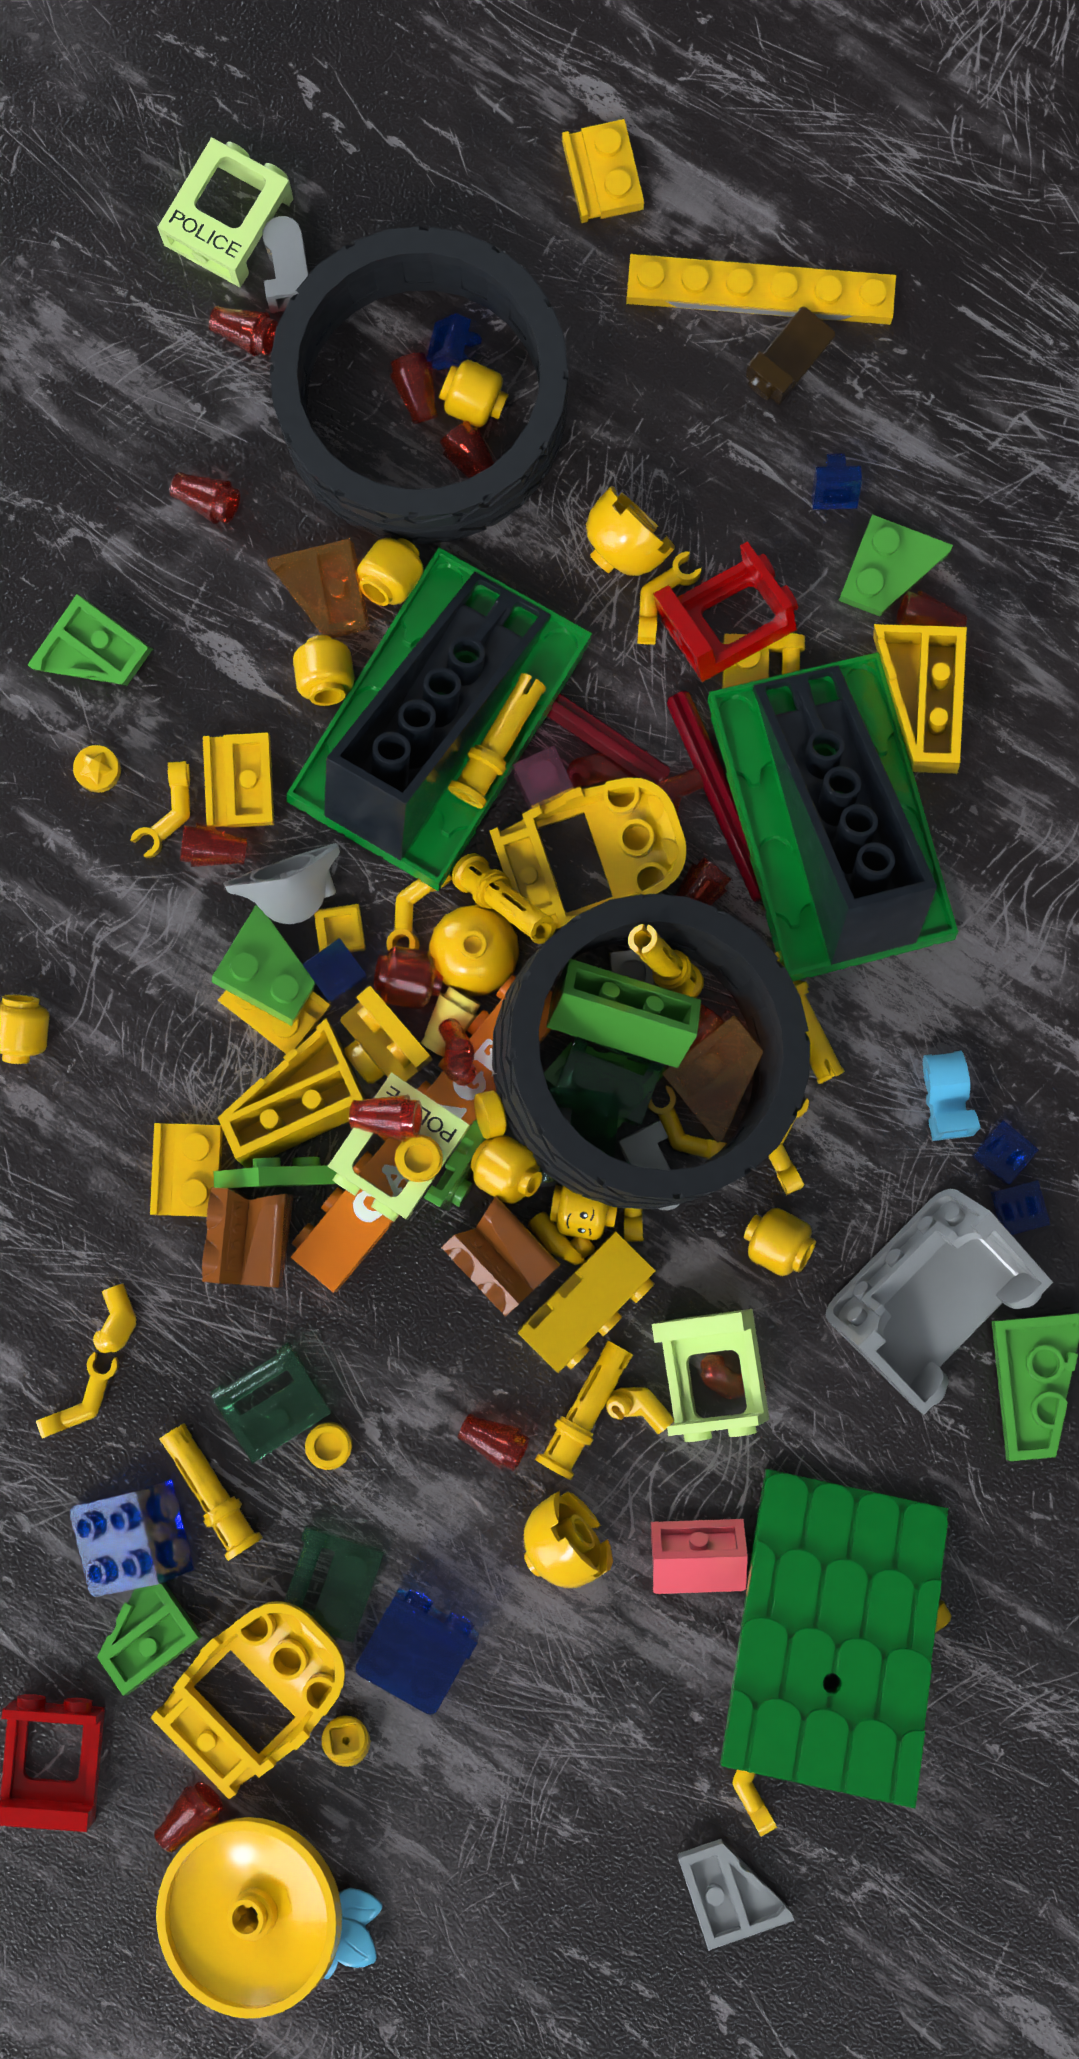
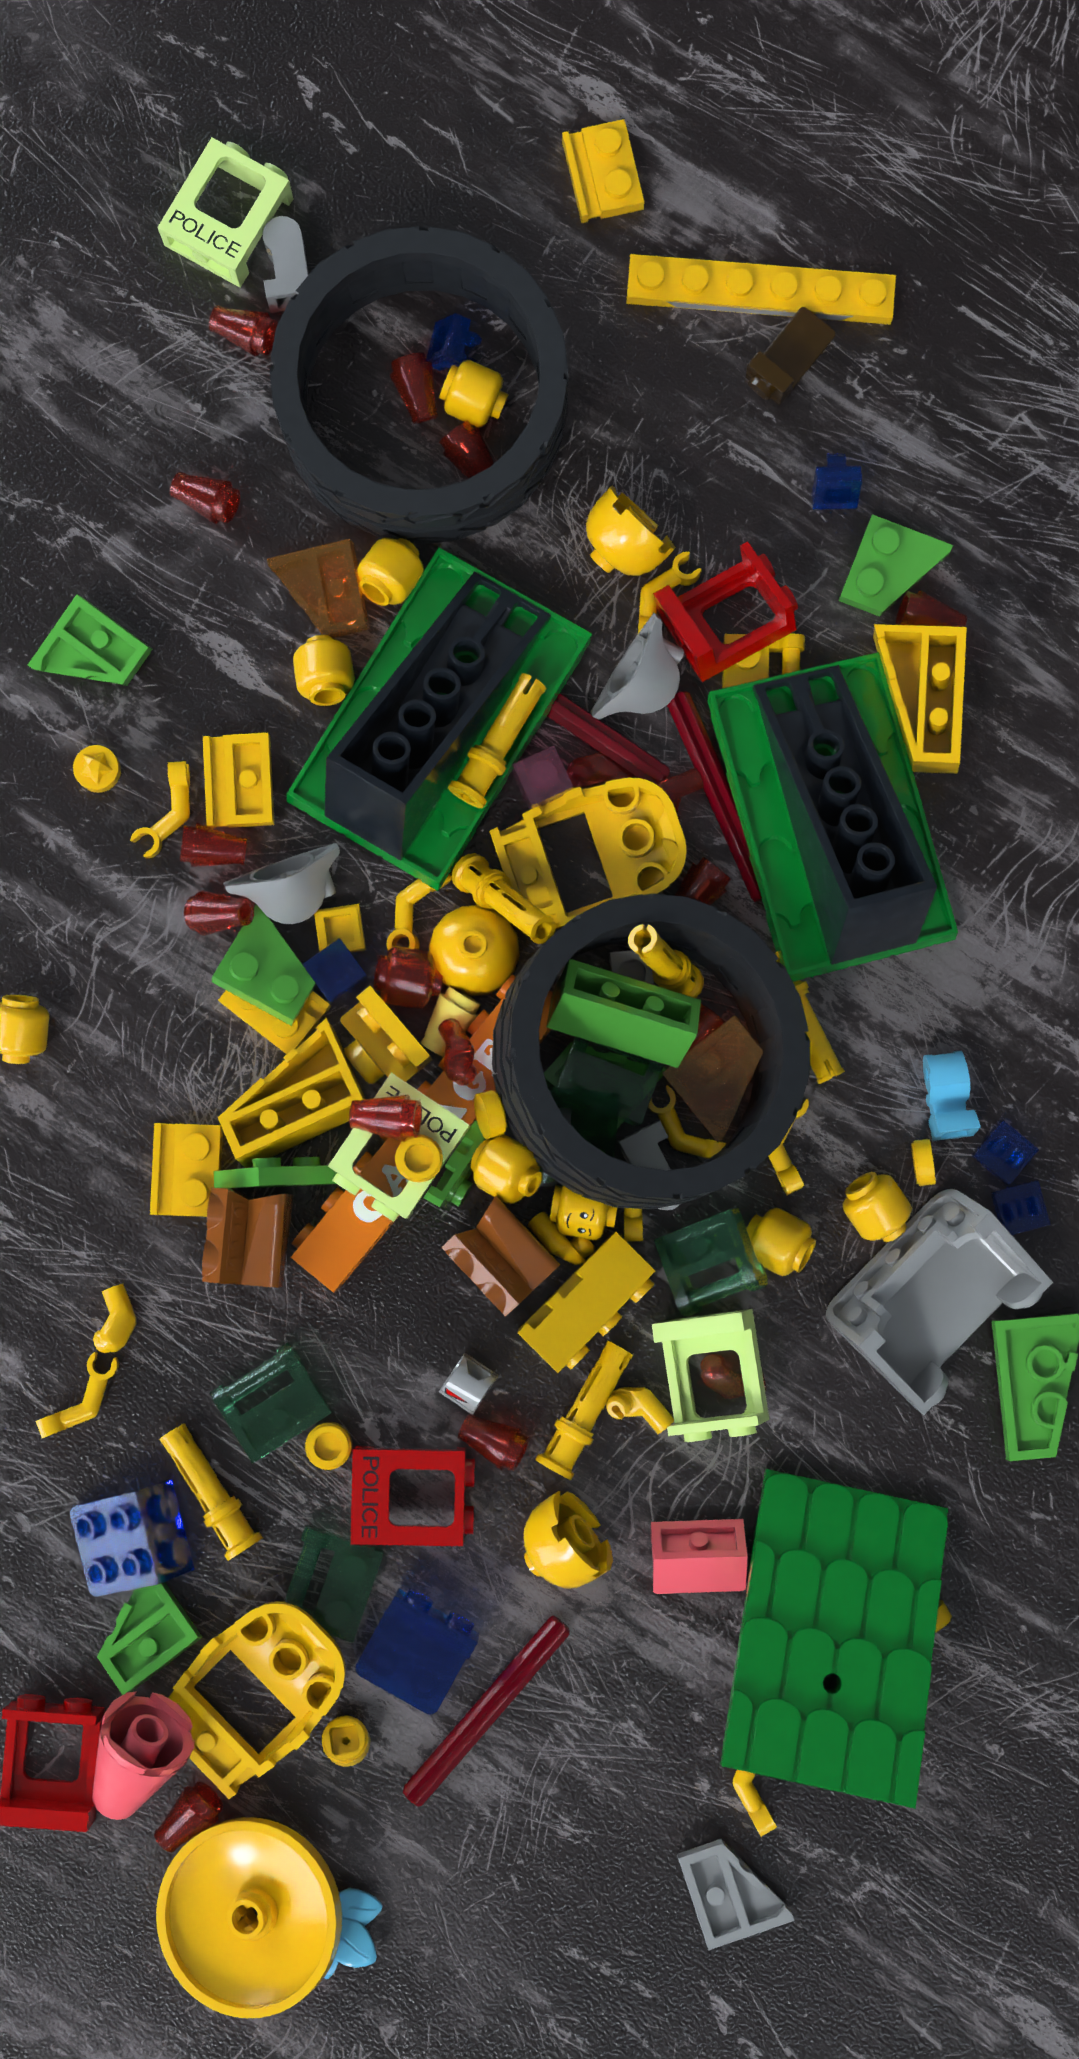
none -> coral cone [92,1691,195,1820]
none -> clear red cone [184,890,254,936]
none -> red window [351,1445,475,1546]
none -> dark red axle [403,1616,570,1807]
none -> light grey leg [439,1353,499,1415]
none -> light grey hat [591,613,684,719]
none -> clear green plate [654,1208,768,1317]
none -> yellow head [843,1172,912,1242]
none -> yellow tile [911,1139,936,1186]

